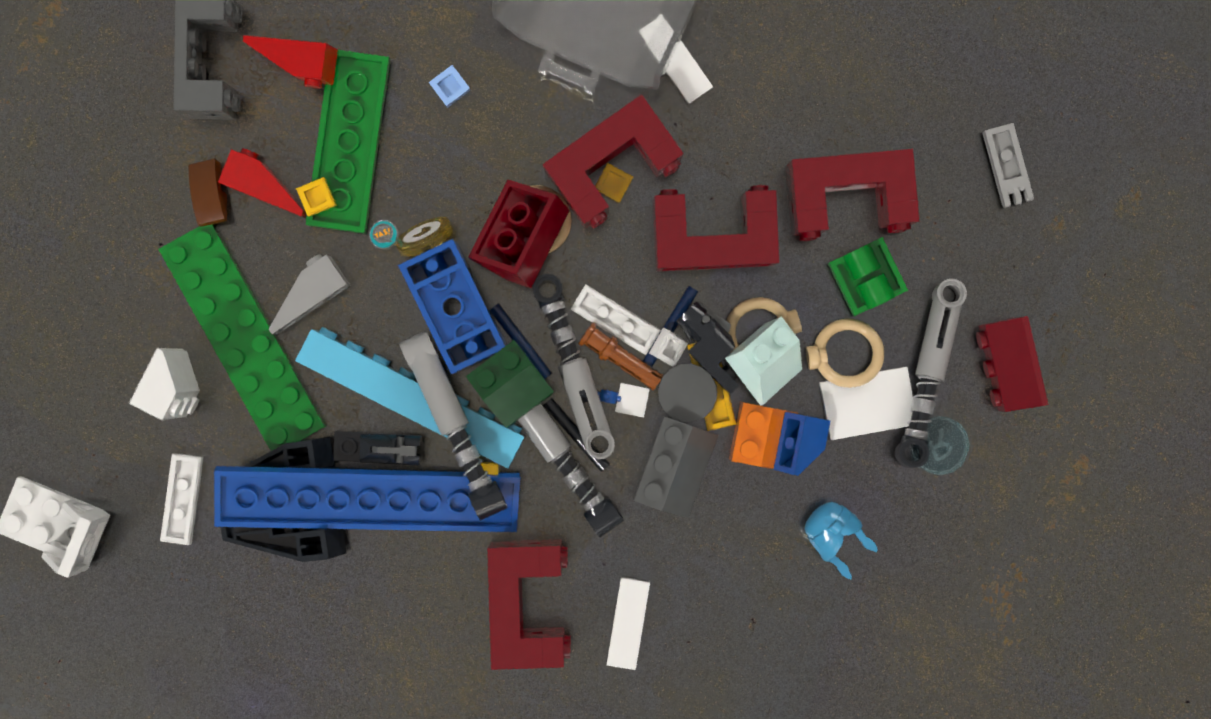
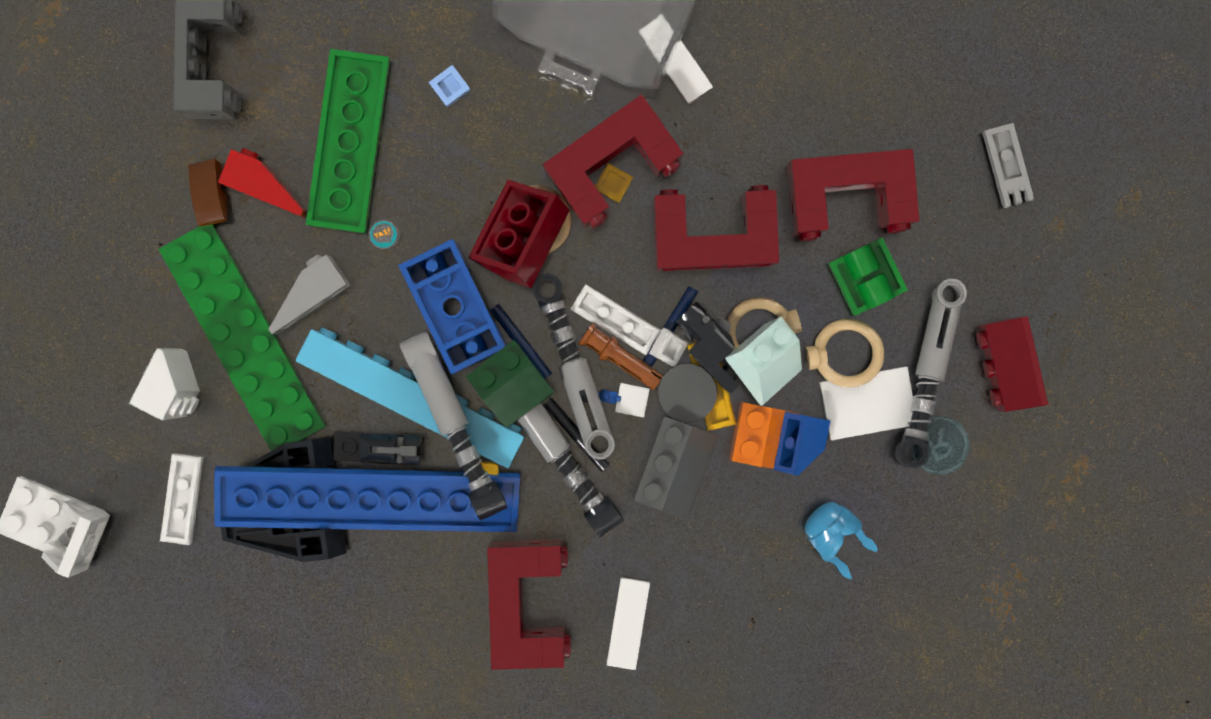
red slope [243,35,338,89] -> none
yellow tile [296,177,337,217] -> none
clear yellow tile [395,217,453,257] -> none

